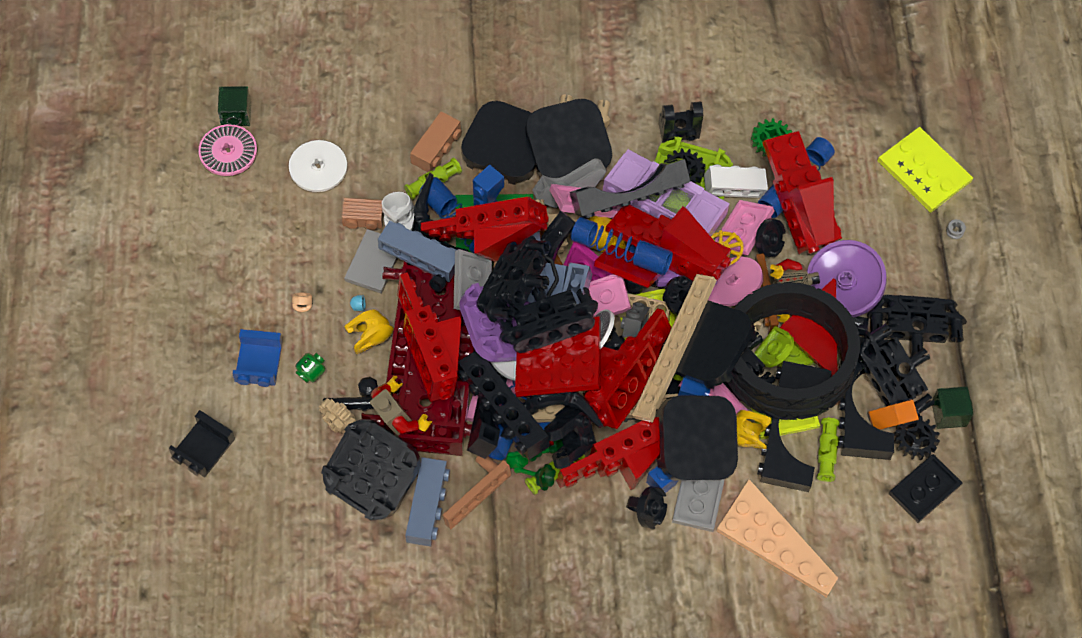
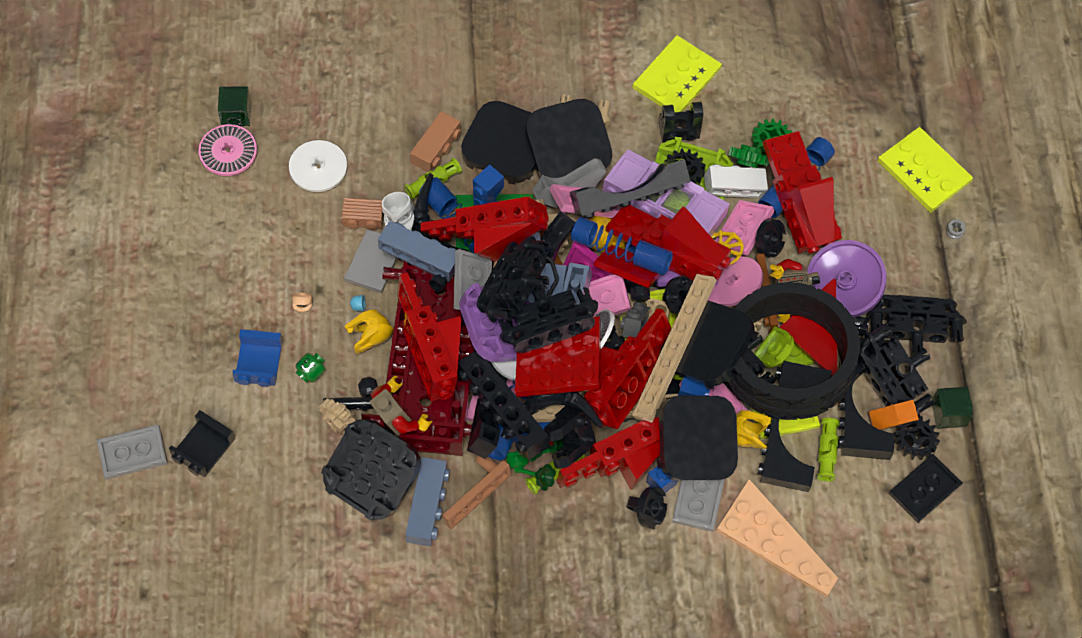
none -> light grey tile [97,425,167,480]
none -> black tile [631,285,650,302]
none -> neon yellow plate [632,35,722,112]
none -> green gear [728,144,769,168]

